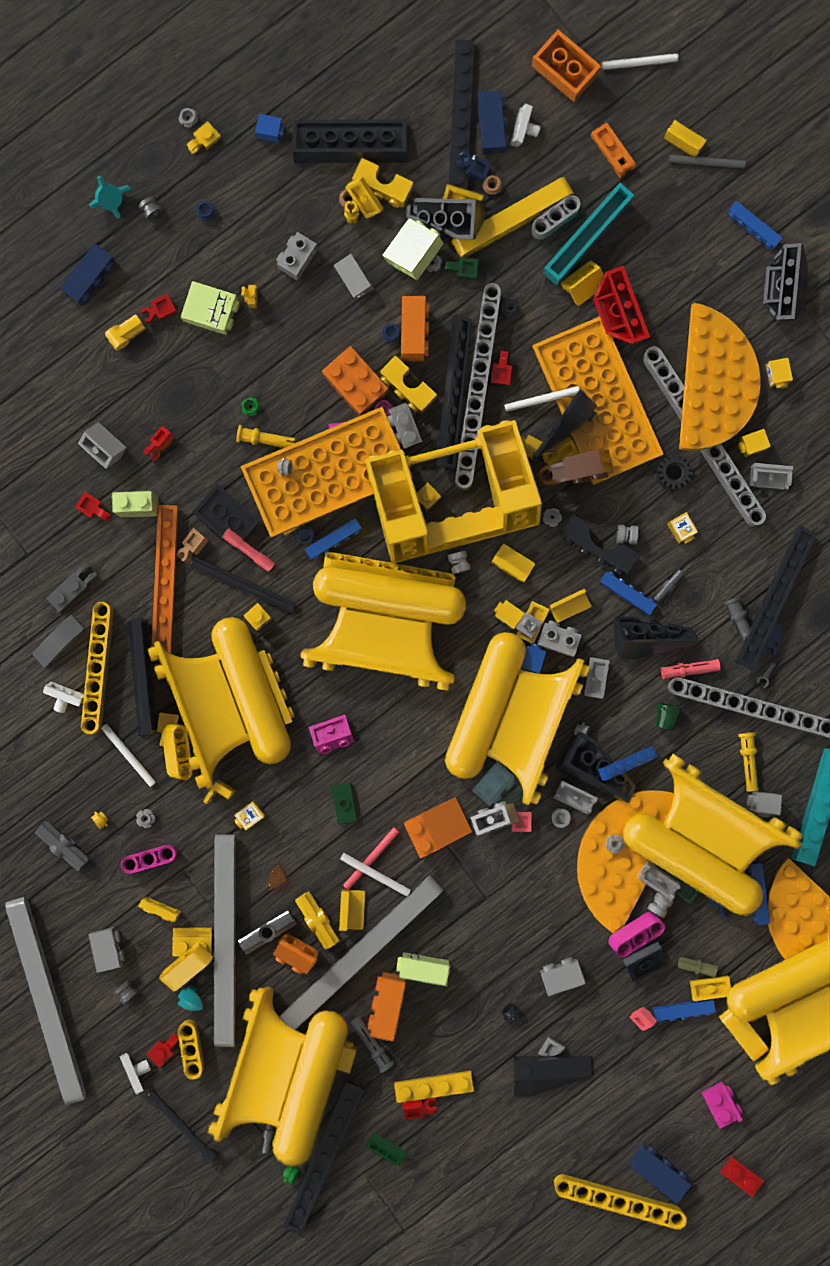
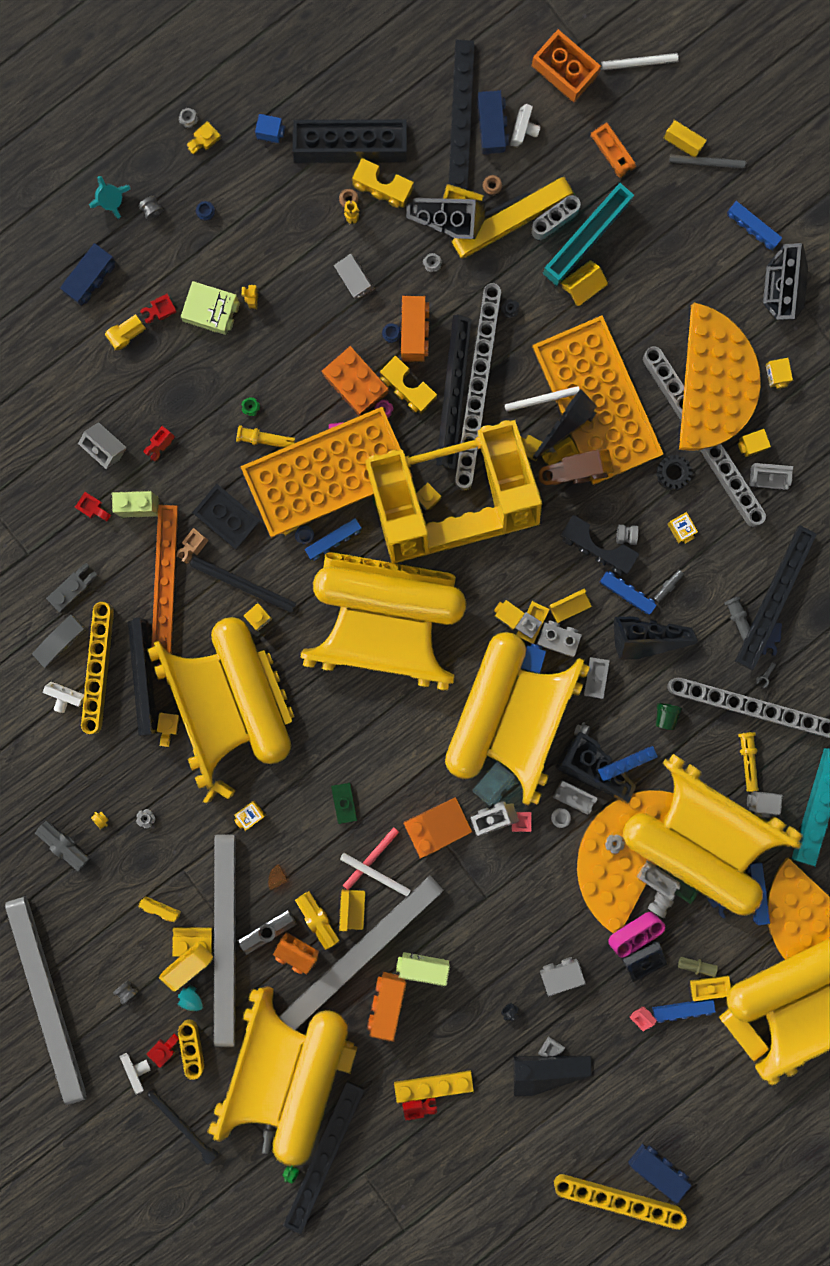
light grey brick [88,927,125,973] -> none
white bar [101,724,156,787] -> none
dark pink beam [121,844,178,874] -> none
yellow beam [162,724,192,780] -> none
coral piece [222,528,275,572] -> none
light grey brick [277,232,318,281] -> none
light grey plate [277,457,293,477] -> none
dark pink bracket [309,715,354,754] -> none
yellow plate [345,177,383,219] -> none
dark grey pin [350,1016,395,1073] -> none
dark green plate [365,1132,407,1166] -> none
brick [383,219,444,280] -> none
light grey brick [387,403,422,448] -> none
dark green plate [444,257,478,280] -> none
light grey wheel [448,551,471,574] -> none
dark blue plate [456,151,490,182] -> none
red plate [491,351,512,386] -> none
yellow panel [491,544,535,583] -> none
light grey plate [543,508,562,527] -> none
red wedge [593,265,650,344] -> none
coral pin [661,659,720,679] -> none
dark pink bracket [701,1082,743,1129] -> none
red plate [720,1156,764,1197] -> none

